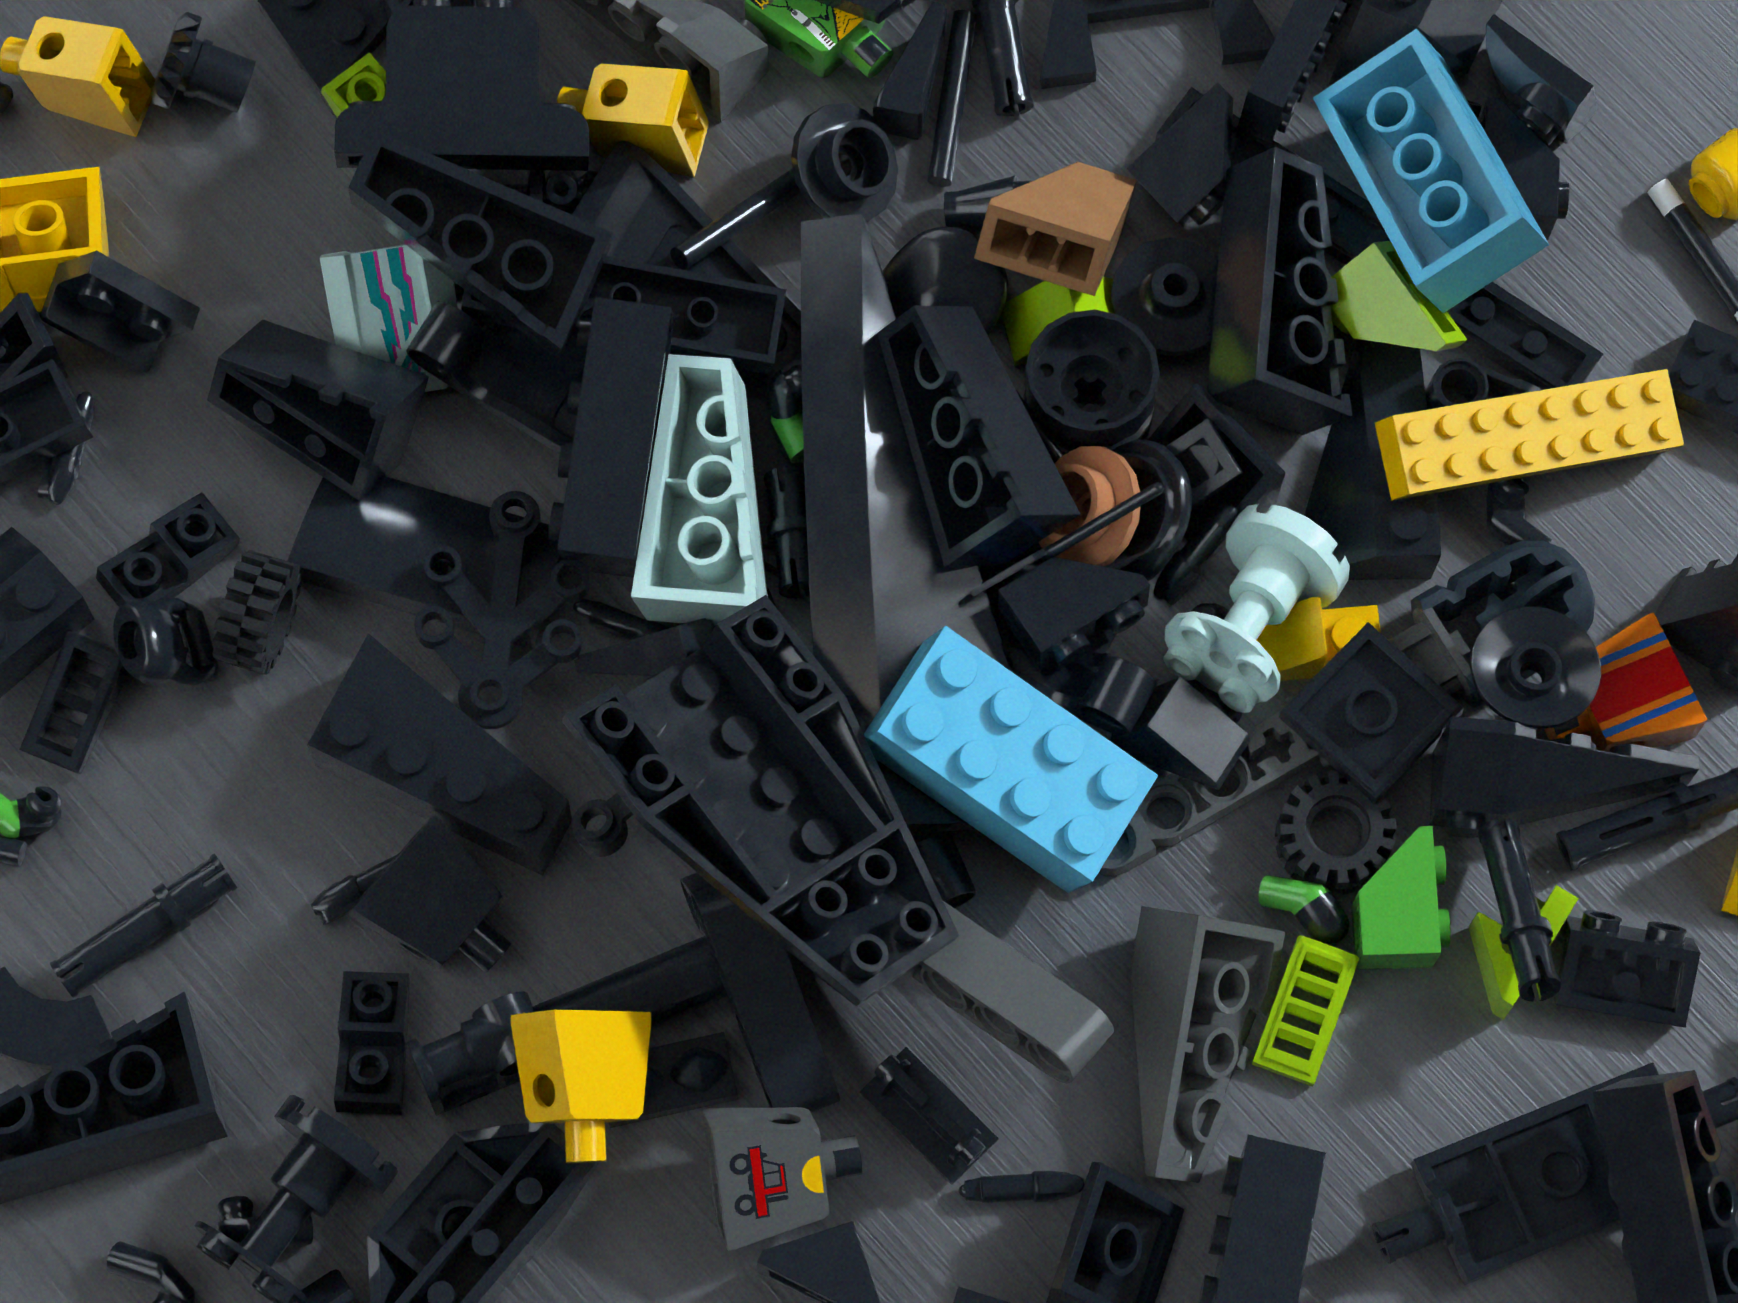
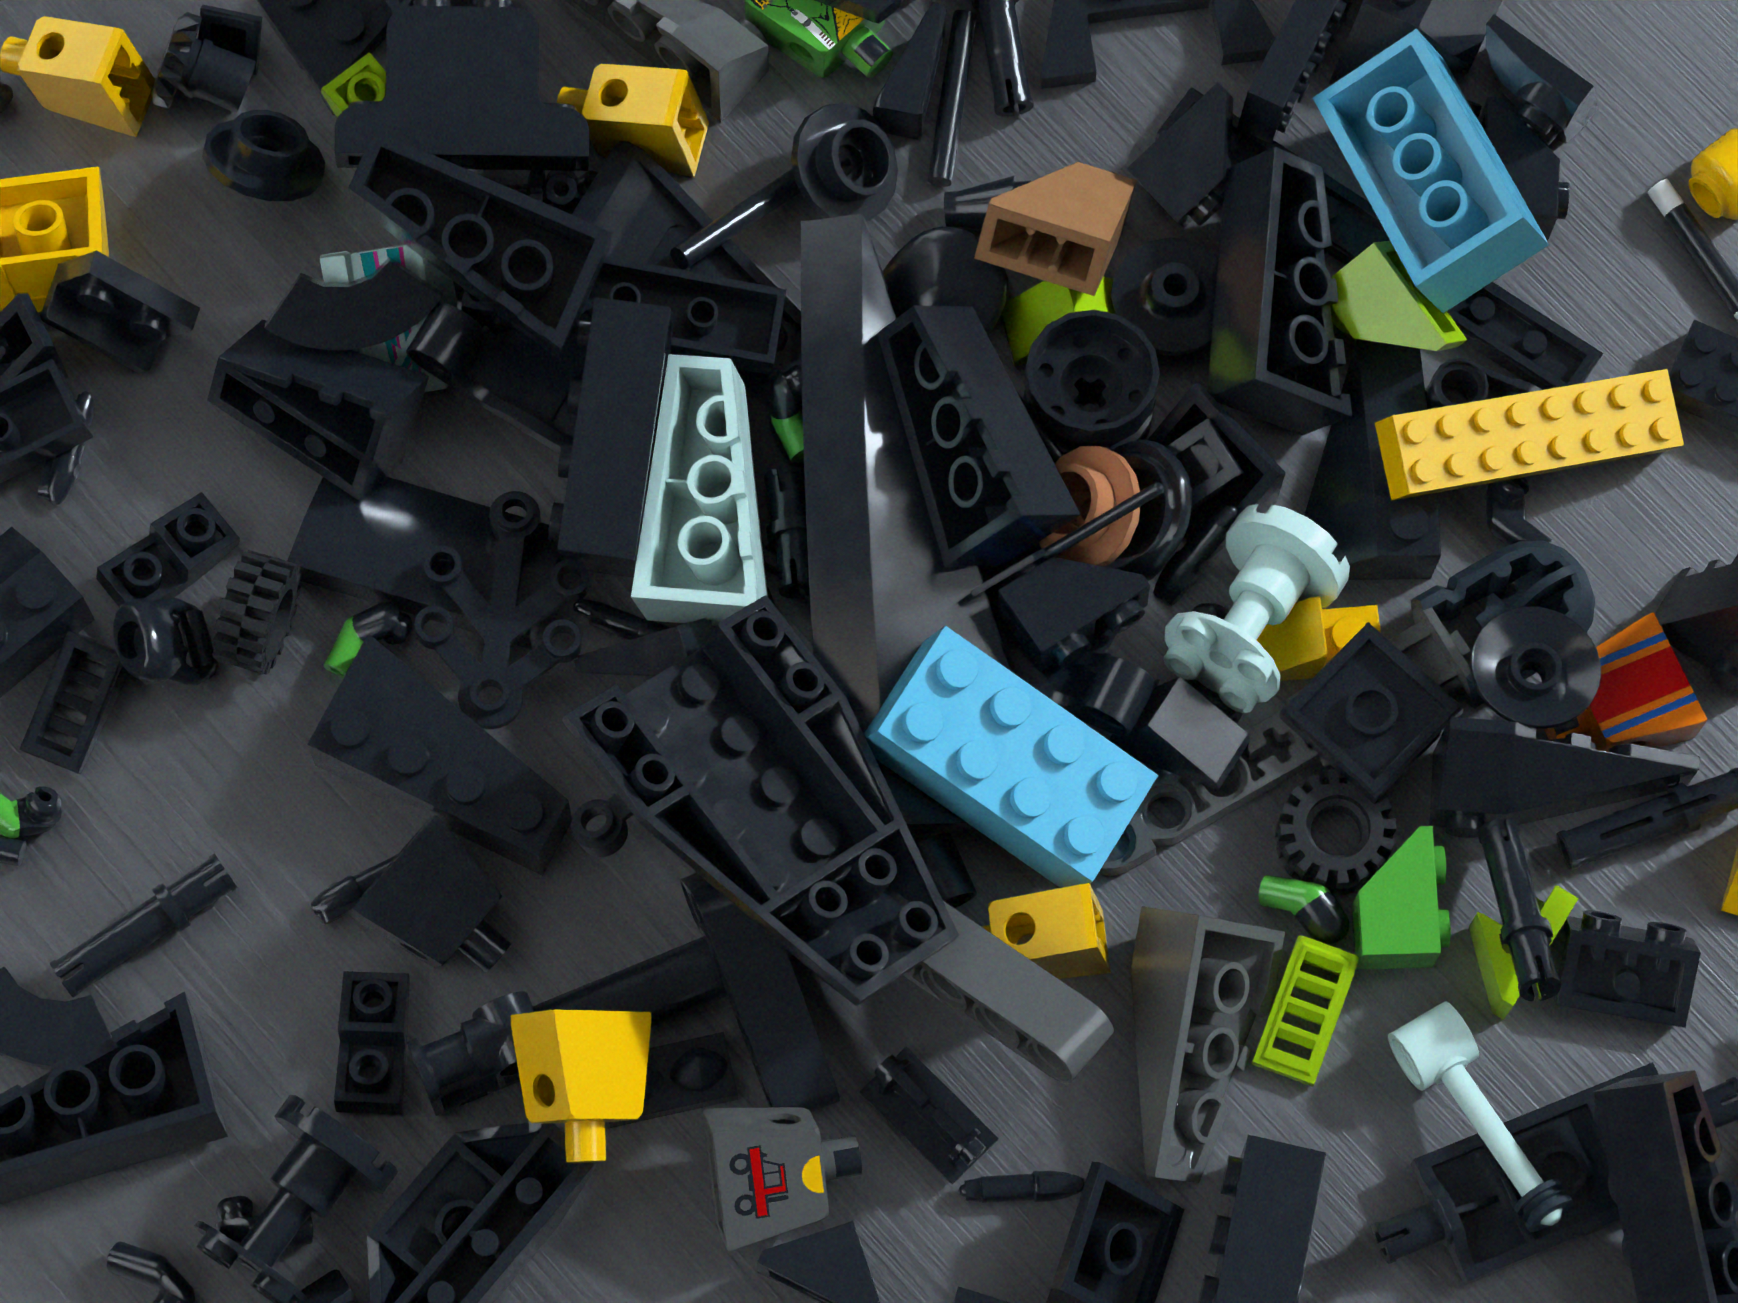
none -> black slope [198,4,262,76]
none -> black piece [202,110,325,201]
none -> black tile [265,257,443,350]
none -> arm [323,602,413,678]
none -> yellow torso [981,883,1111,979]
none -> light aqua piece [1388,1001,1574,1232]

